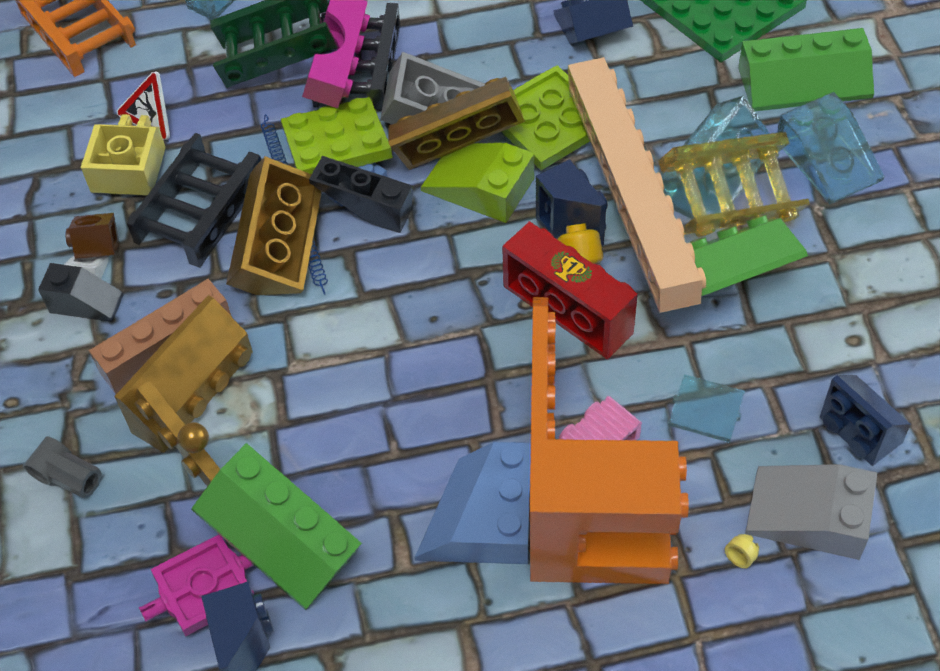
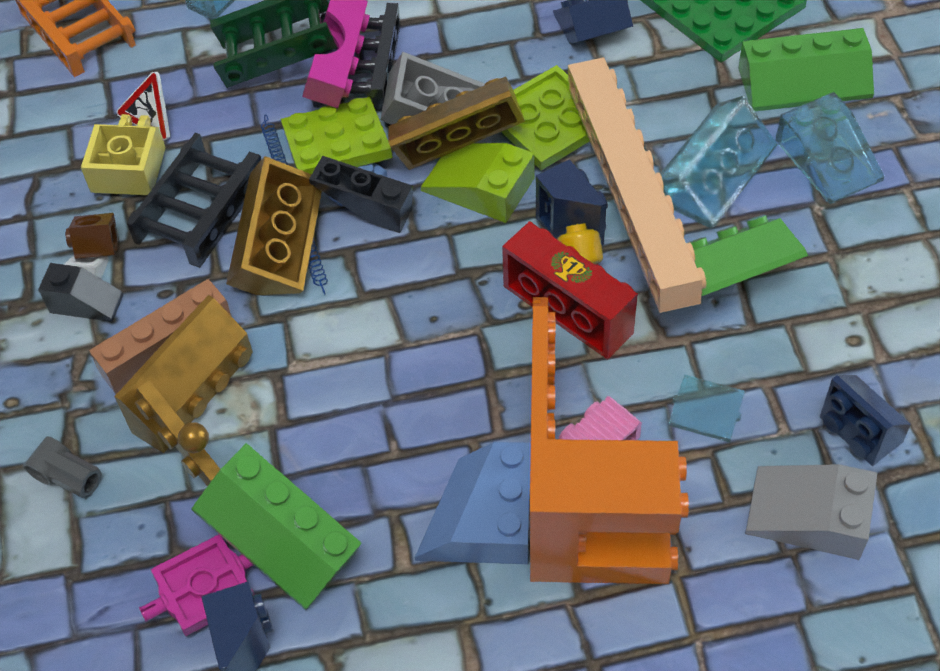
clear yellow fence [658,132,810,237] -> none
light yellow hinge [725,534,759,568] -> none

